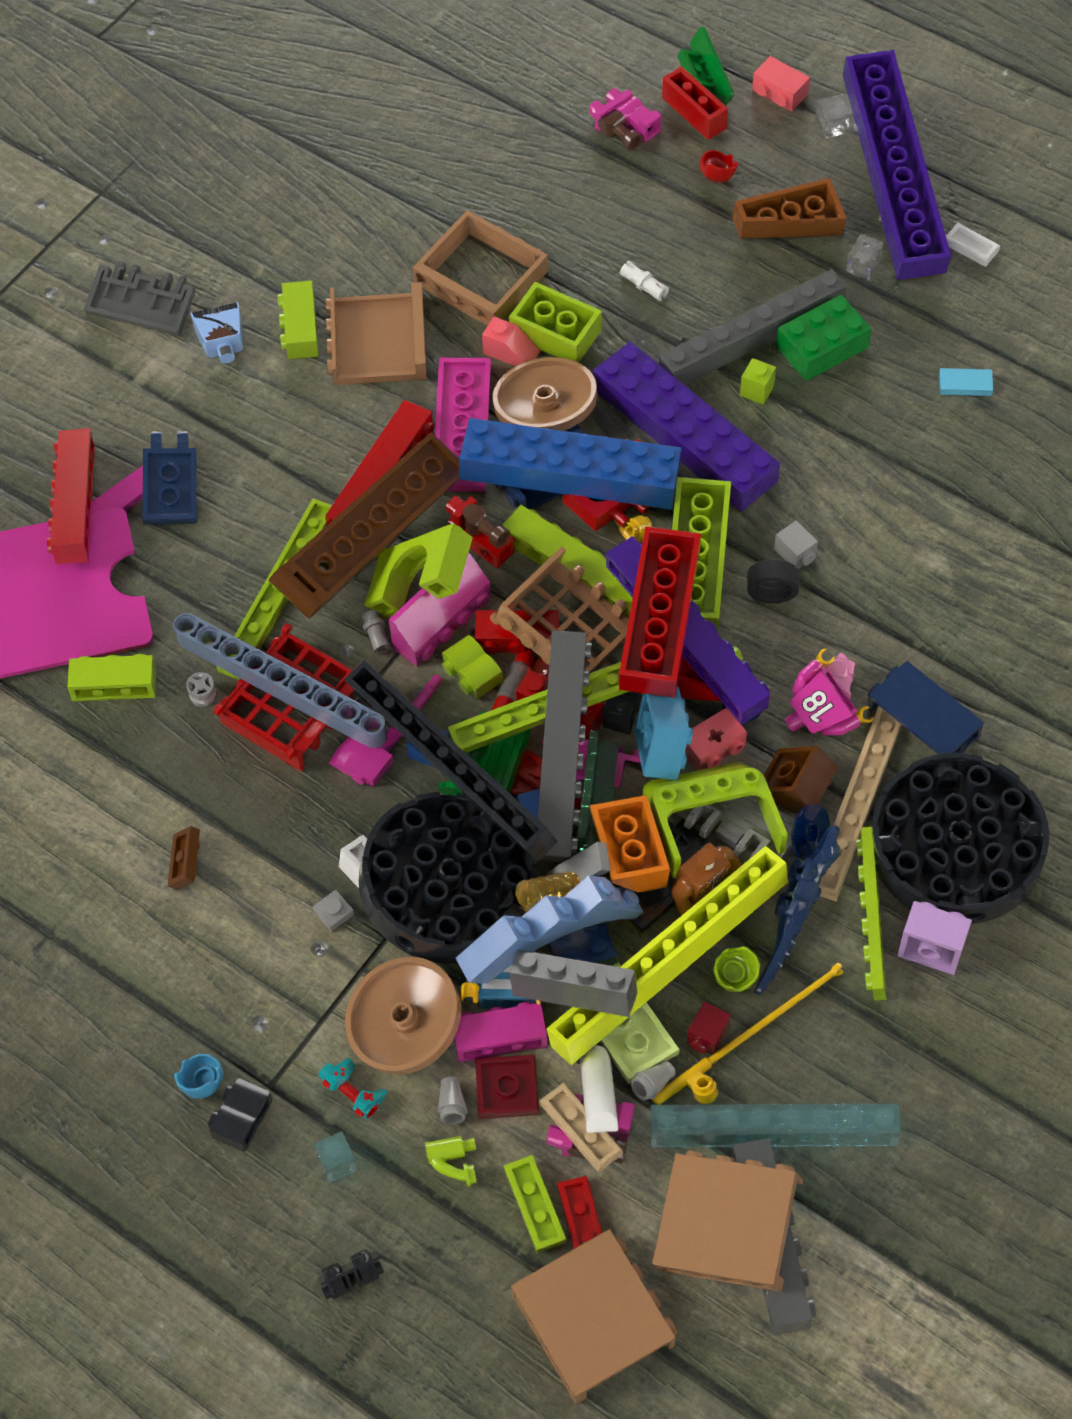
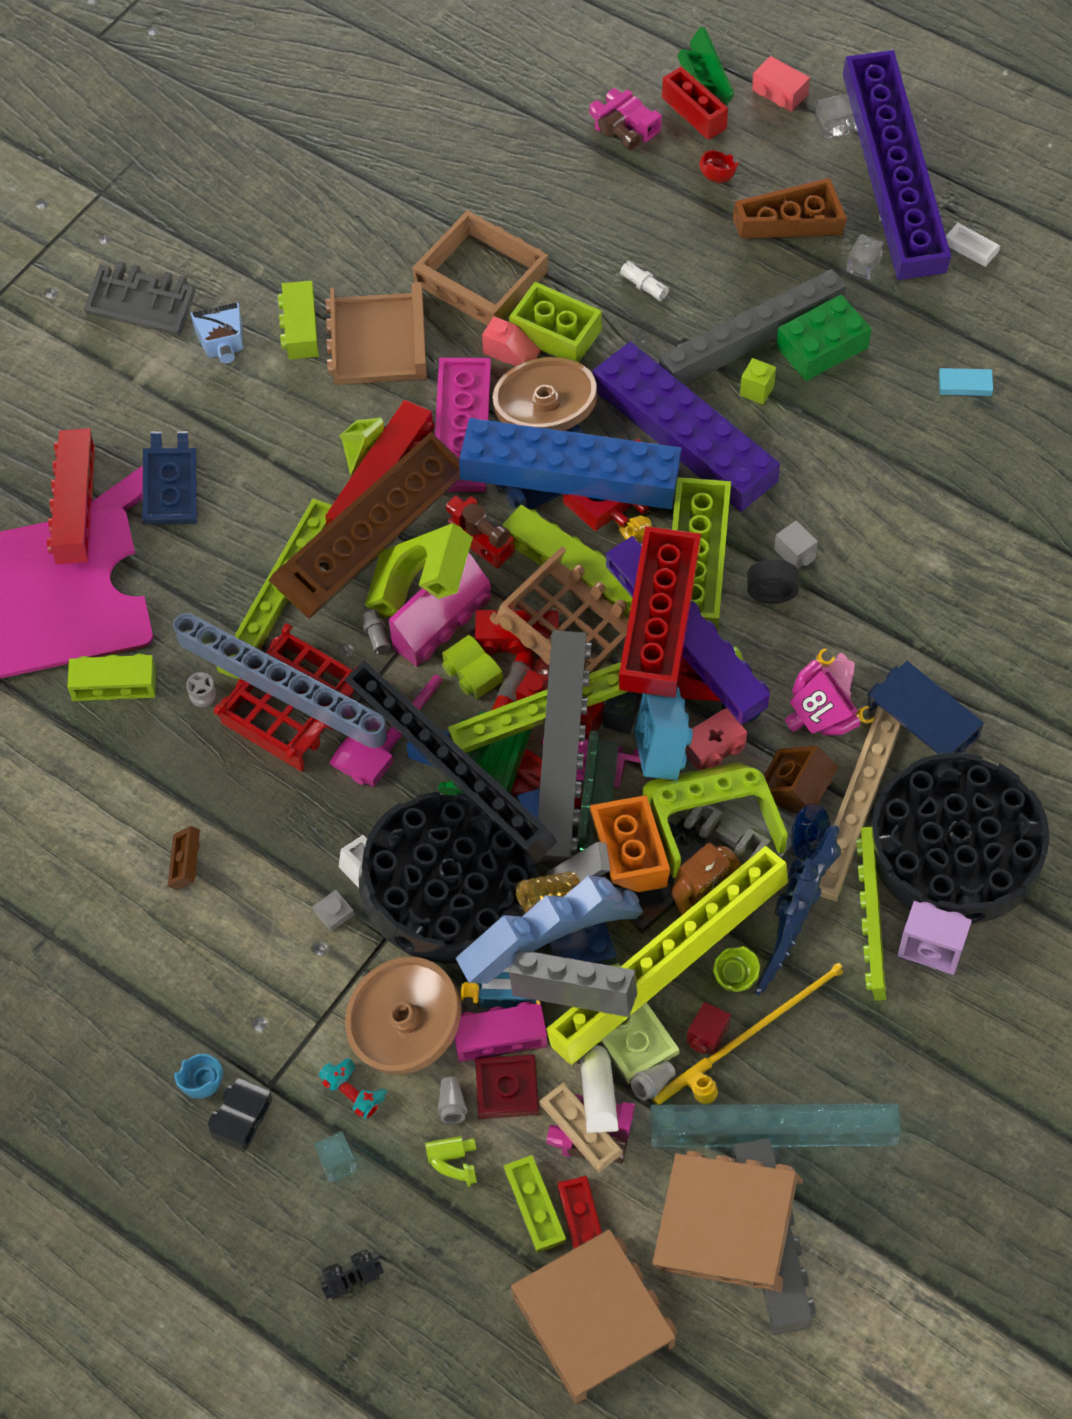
none -> lime slope [339,417,385,476]

